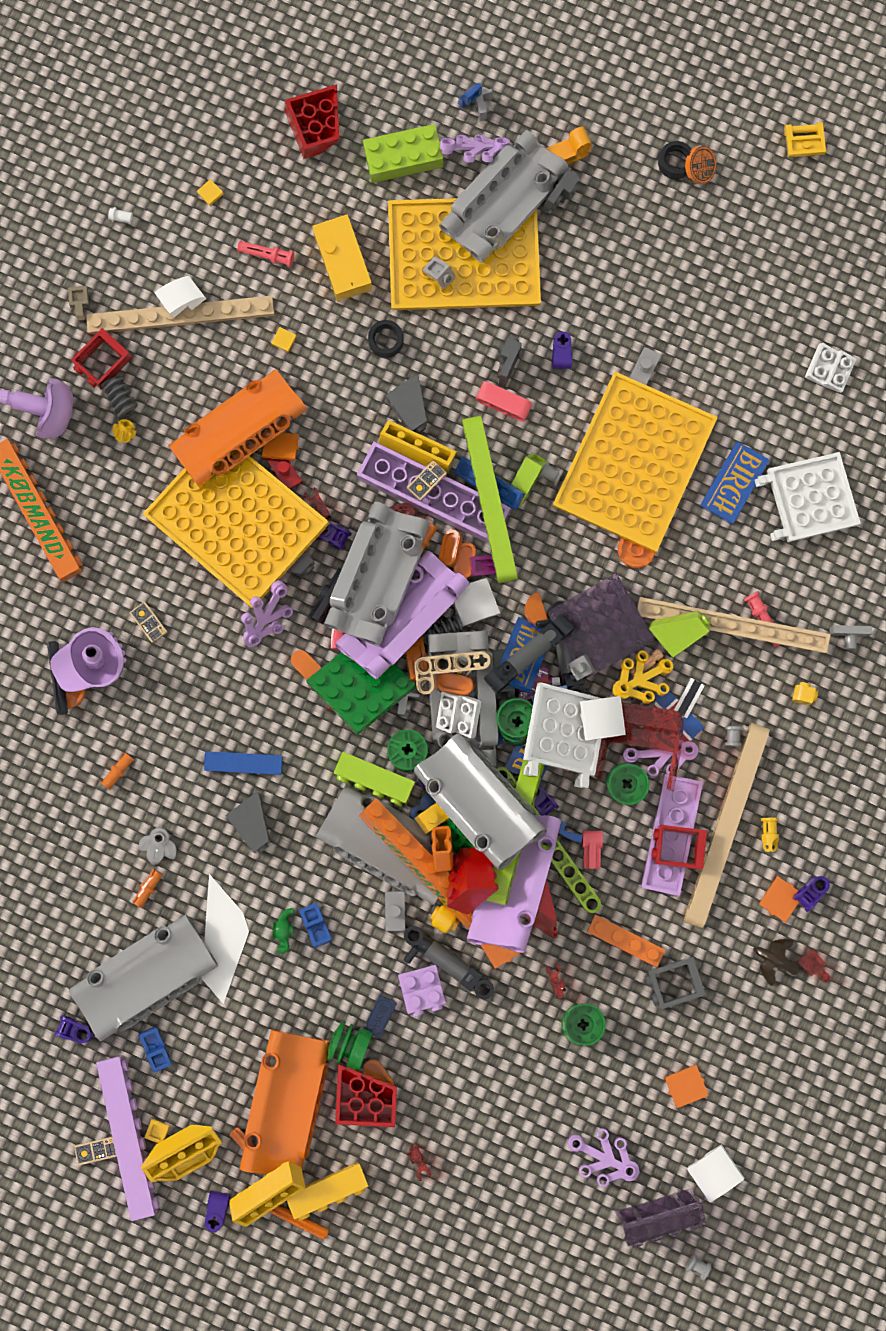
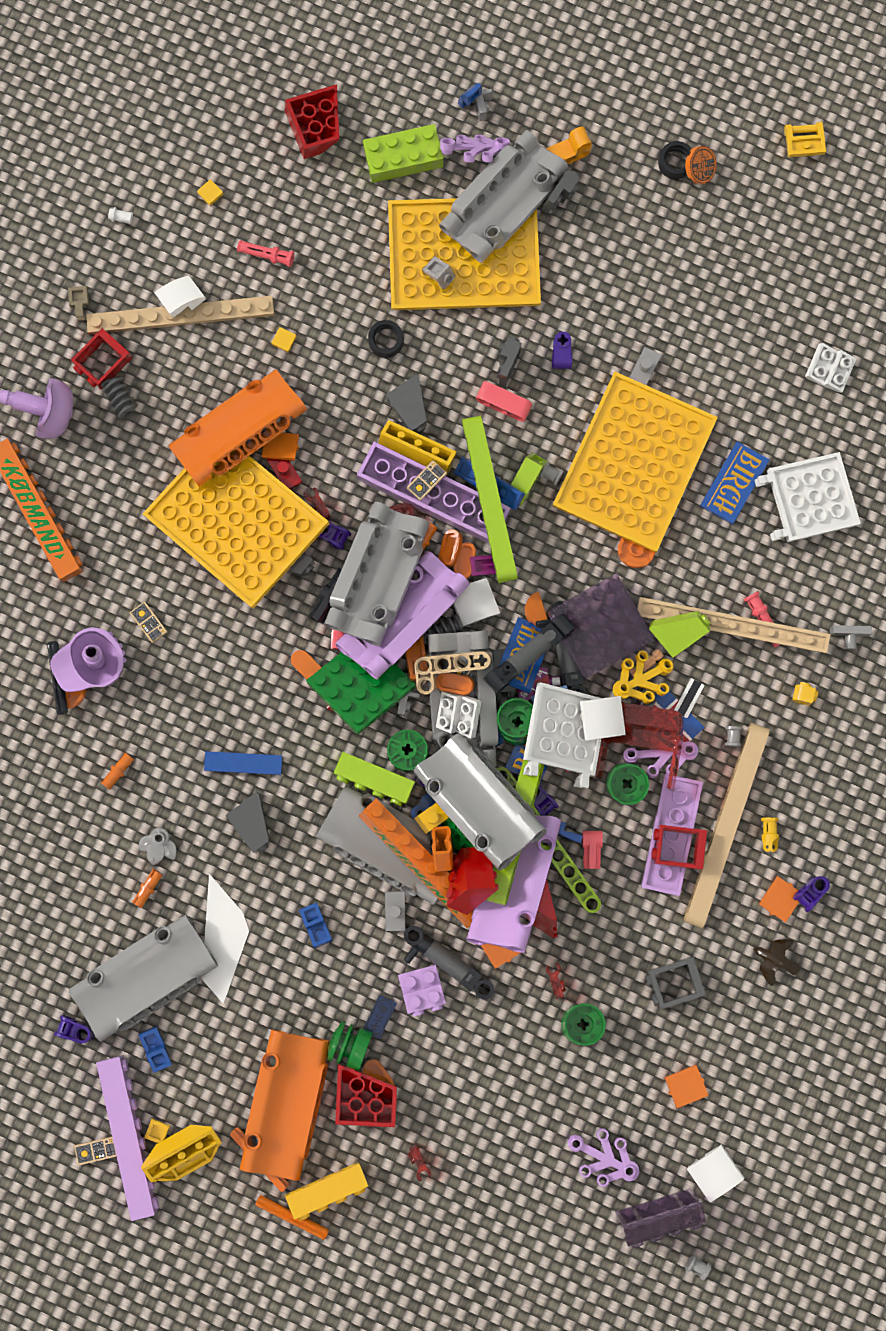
yellow gear [112,419,137,443] -> none
dark purple piece [205,1191,230,1232] -> none
yellow brick [229,1161,306,1227] -> none
lavender plant [241,580,293,647] -> none
green piece [273,908,294,954] -> none
yellow brick [312,214,372,302] -> none
yellow head [429,905,460,934] -> none
light grey tile [568,654,595,681] -> none
orange plate [586,914,665,967] -> none
clear red plate [797,948,831,983] -> none

